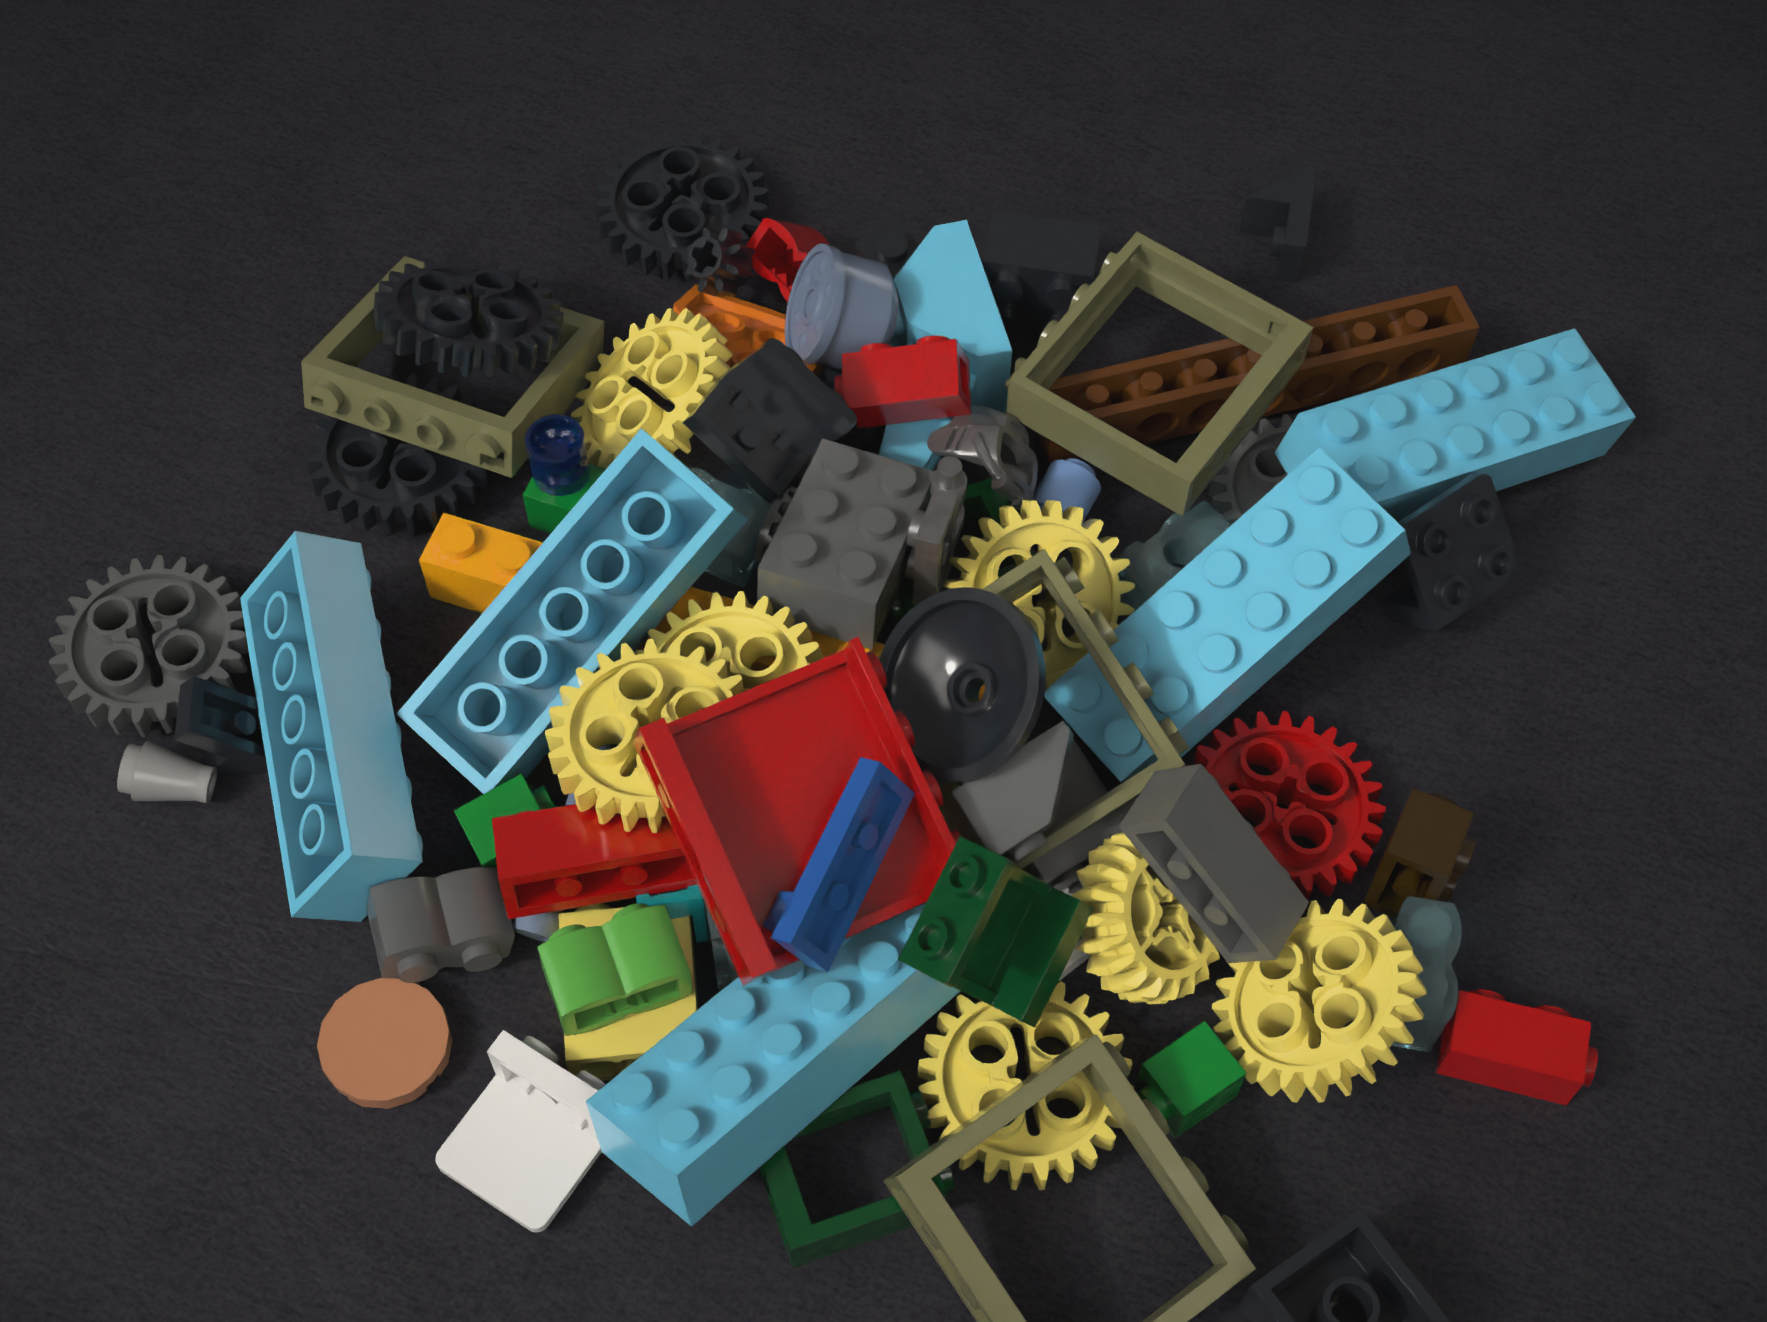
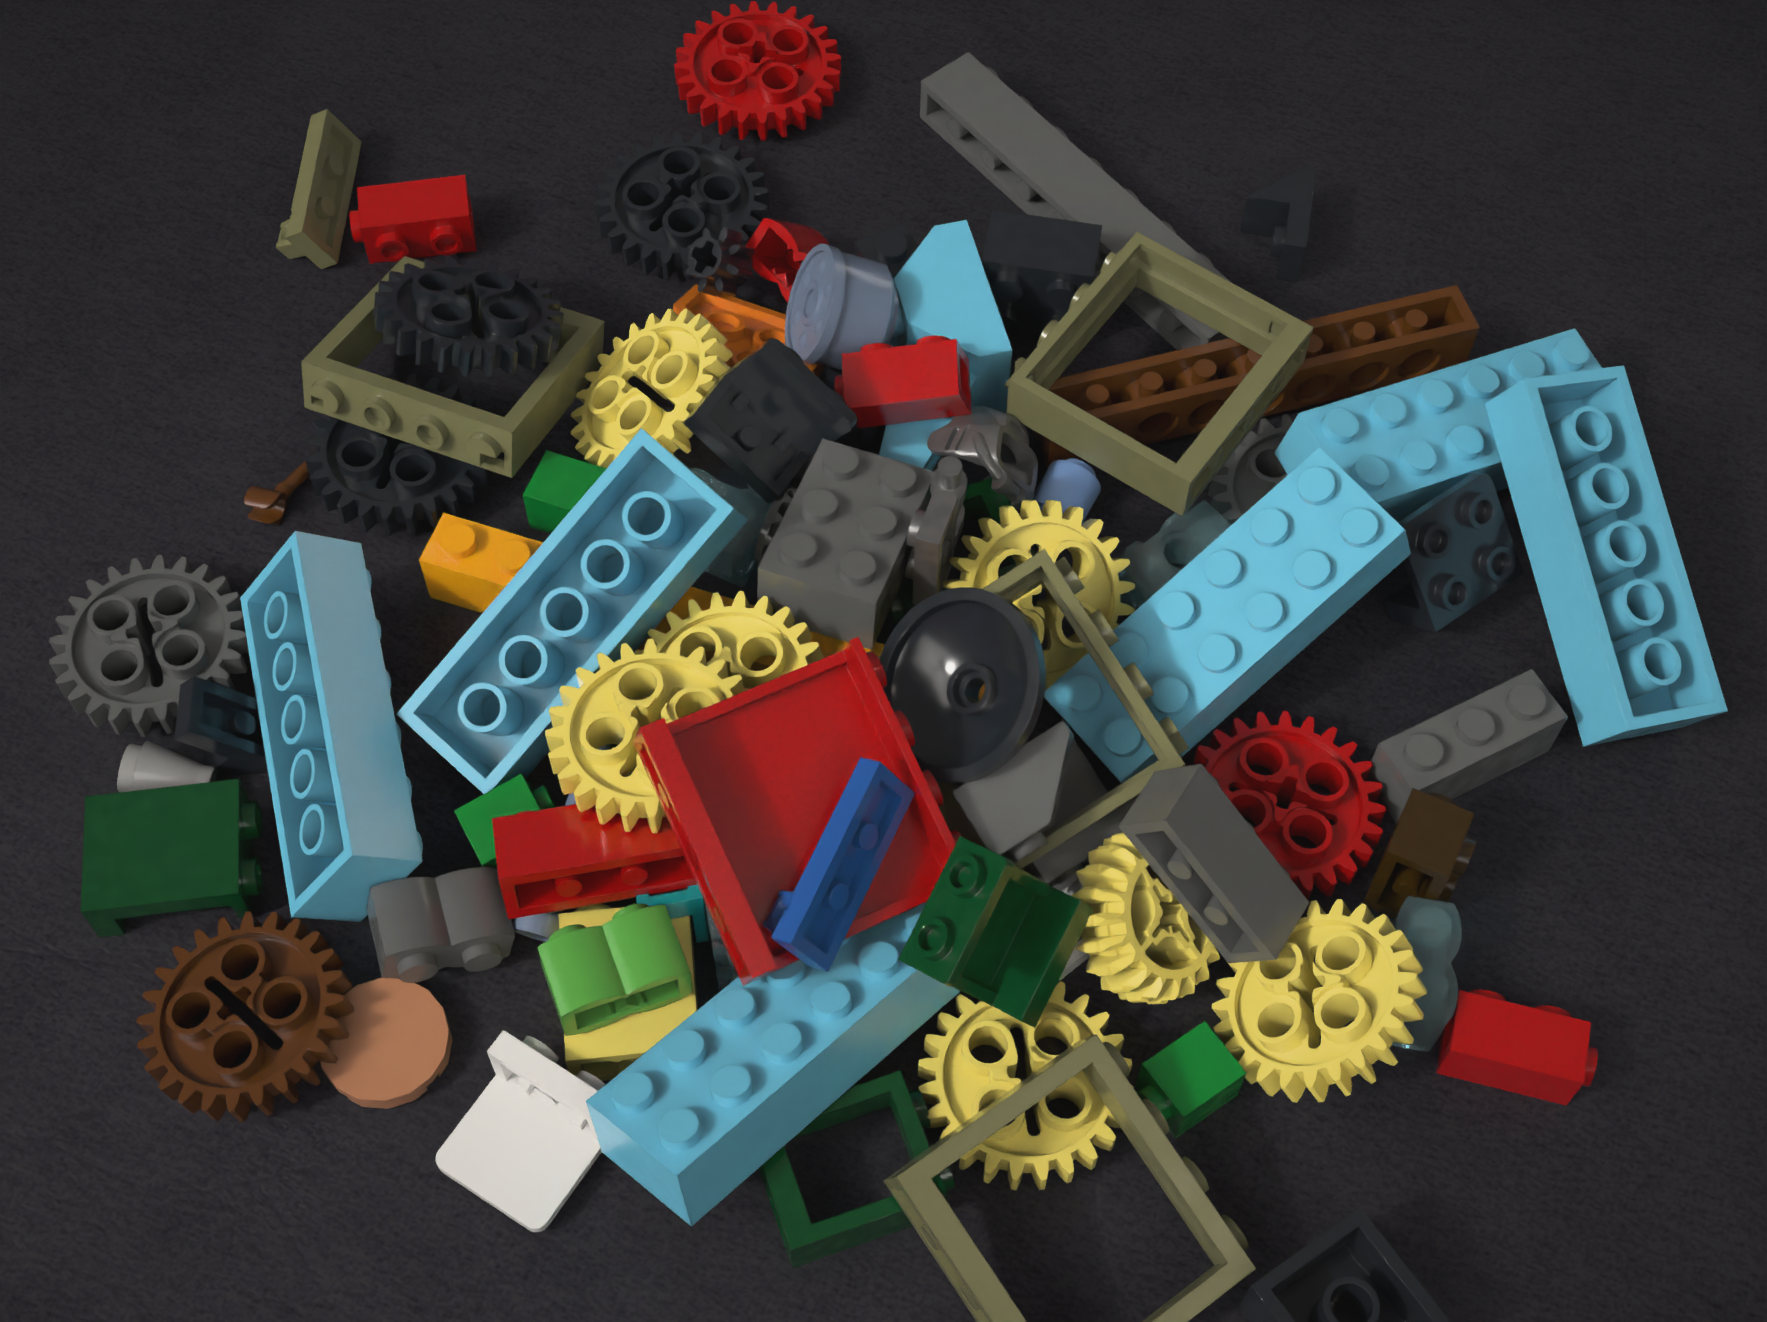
clear blue wheel [525,414,590,496] -> none
none -> dark green panel [81,779,263,938]
none -> reddish brown gear [136,911,354,1122]
none -> reddish brown hand [244,461,309,525]
none -> olive hinge [276,109,361,269]
none -> red brick [349,175,477,264]
none -> red gear [674,1,841,141]
none -> dark grey brick [920,52,1243,350]
none -> dark grey brick [1366,669,1568,823]
none -> medium azure brick [1485,365,1728,747]

